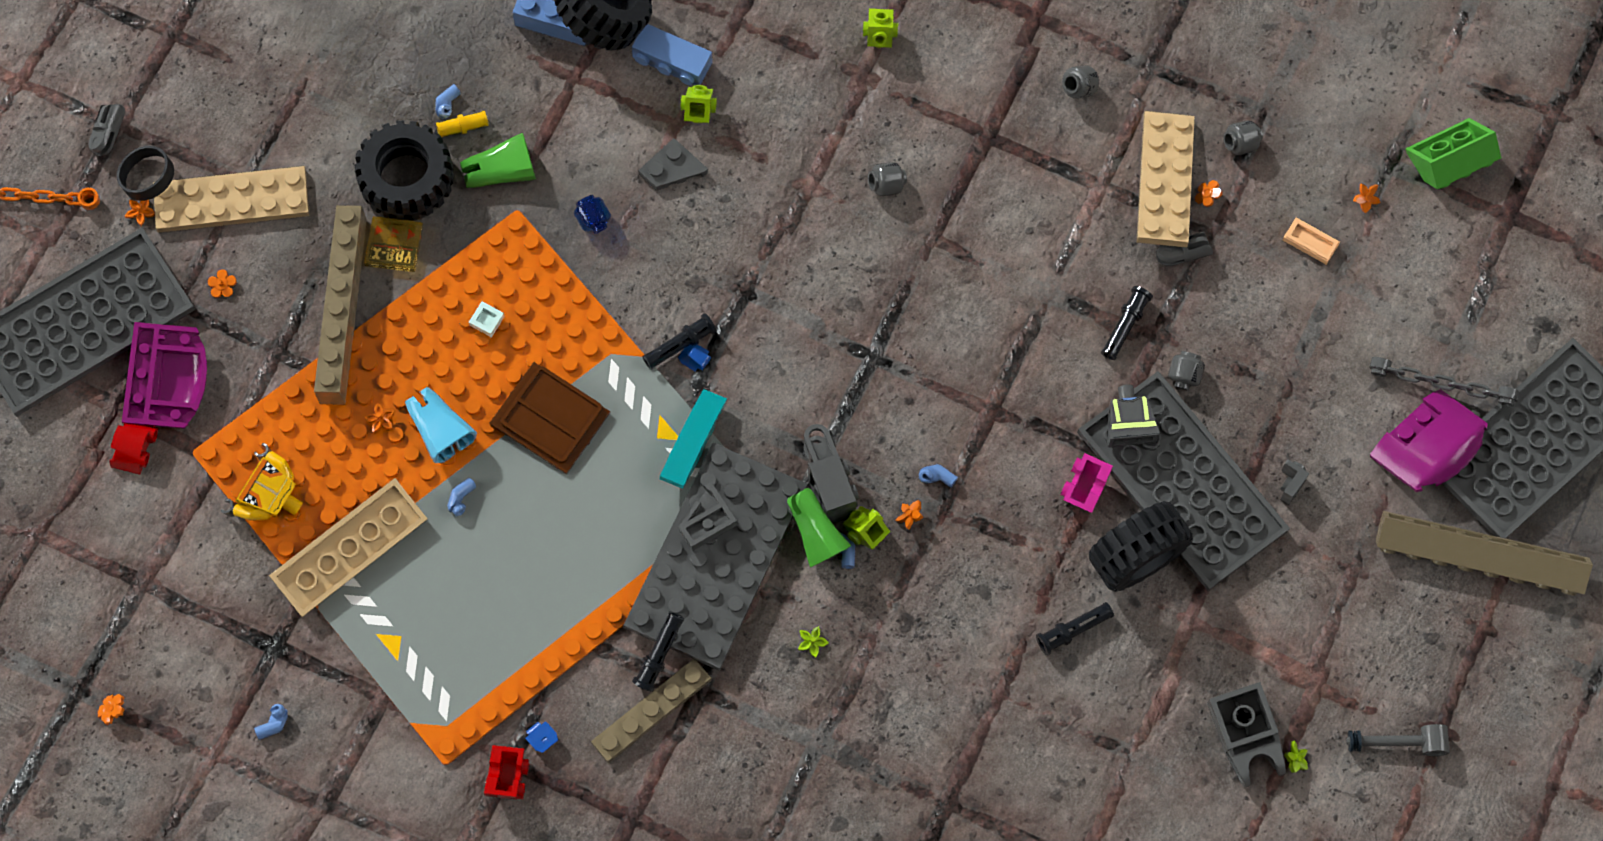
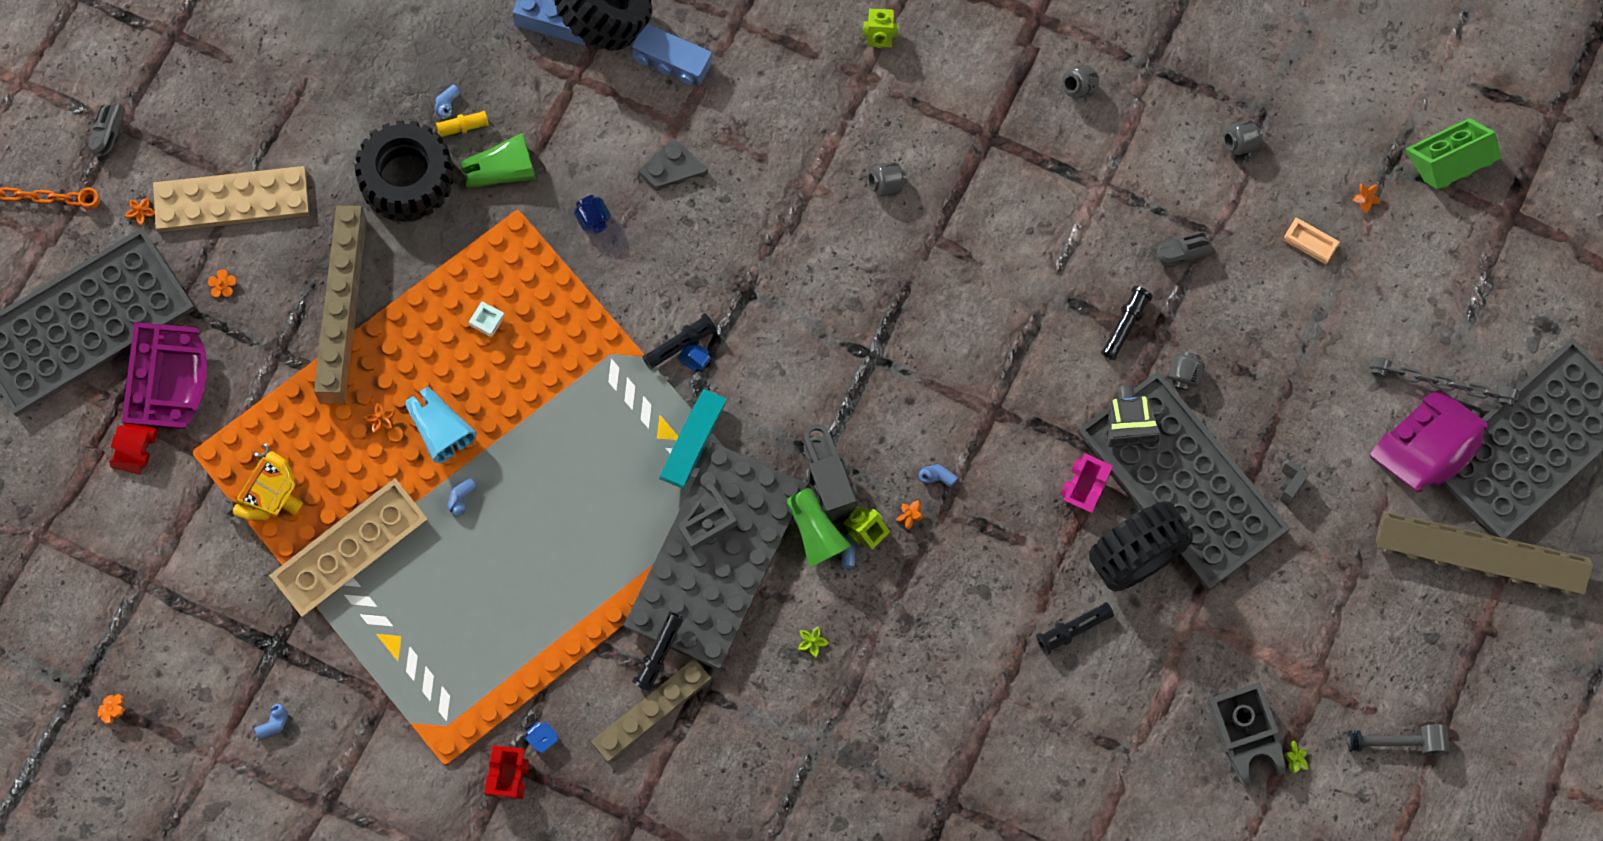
black tyre [117,146,174,201] -> none
clear yellow tile [364,216,423,272] -> none
reddish brown piece [489,362,611,475] -> none
lime brick [681,85,717,123] -> none
tan plate [1137,111,1194,247] -> none
orange plant [1195,180,1222,207] -> none

